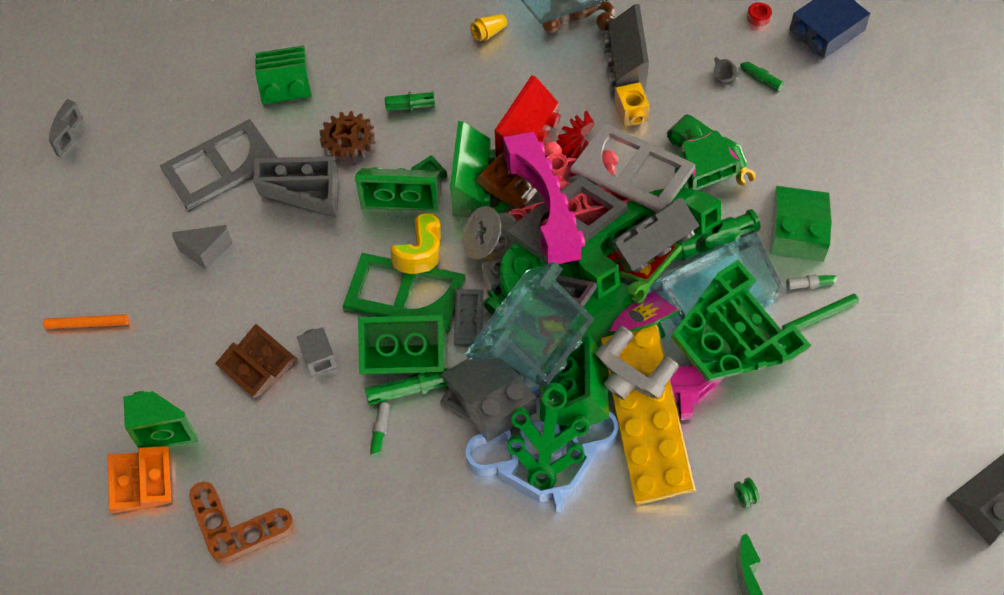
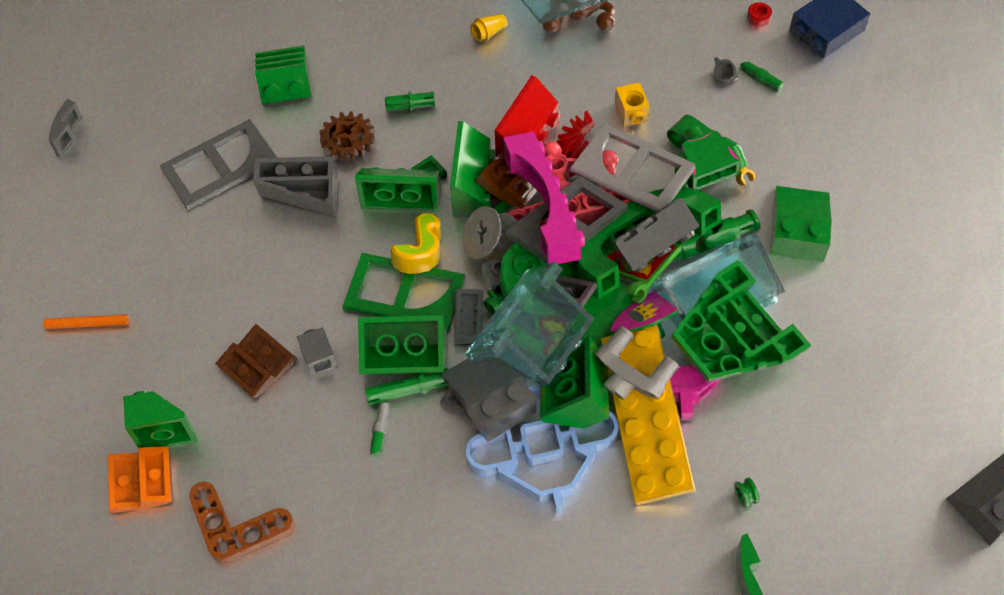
dark grey slope [172,225,232,269] -> none
green plant [507,383,589,491] -> none
dark grey slope [603,4,649,93] -> none
green piece [782,293,859,331] -> none
light grey piece [786,274,837,289] -> none

